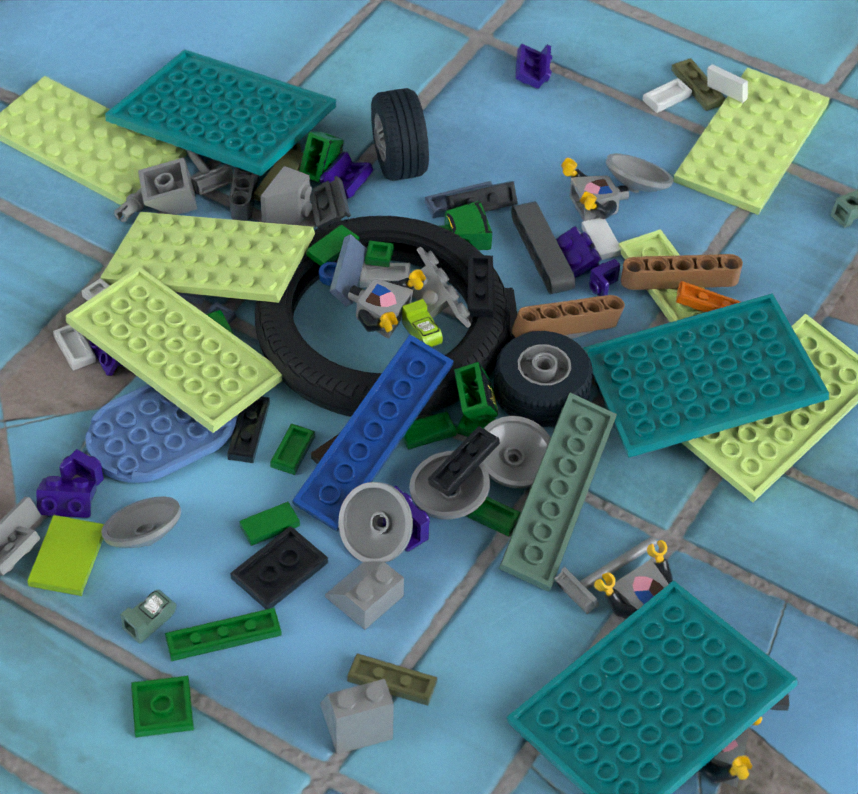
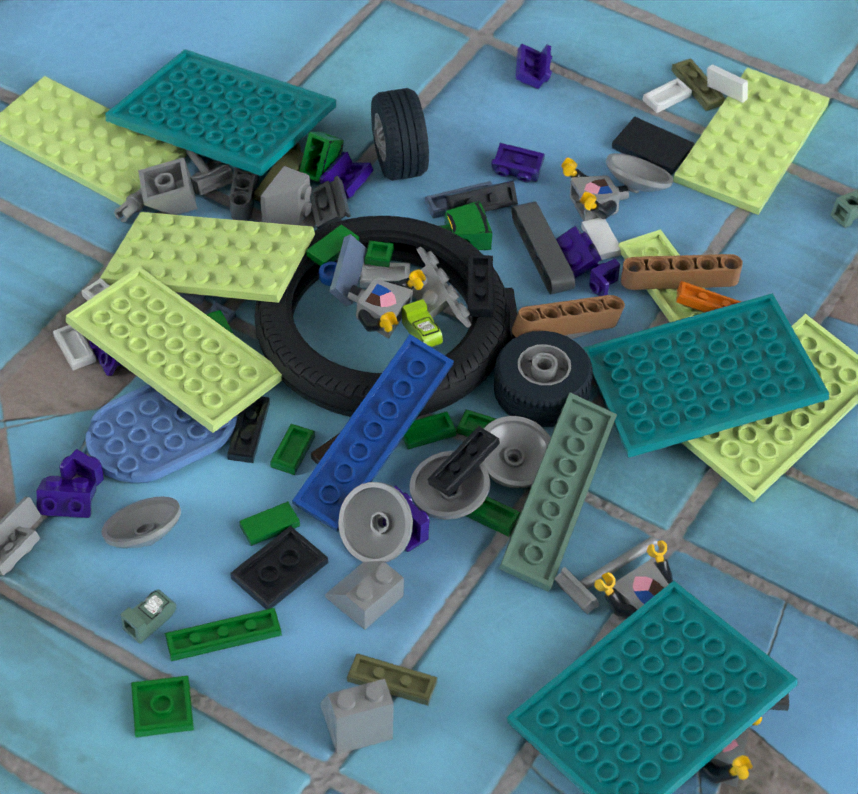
lime tile [27,515,104,596] -> none
green torso [454,362,498,423] -> none
none -> dark purple bracket [491,143,545,182]
none -> black tile [612,116,694,175]

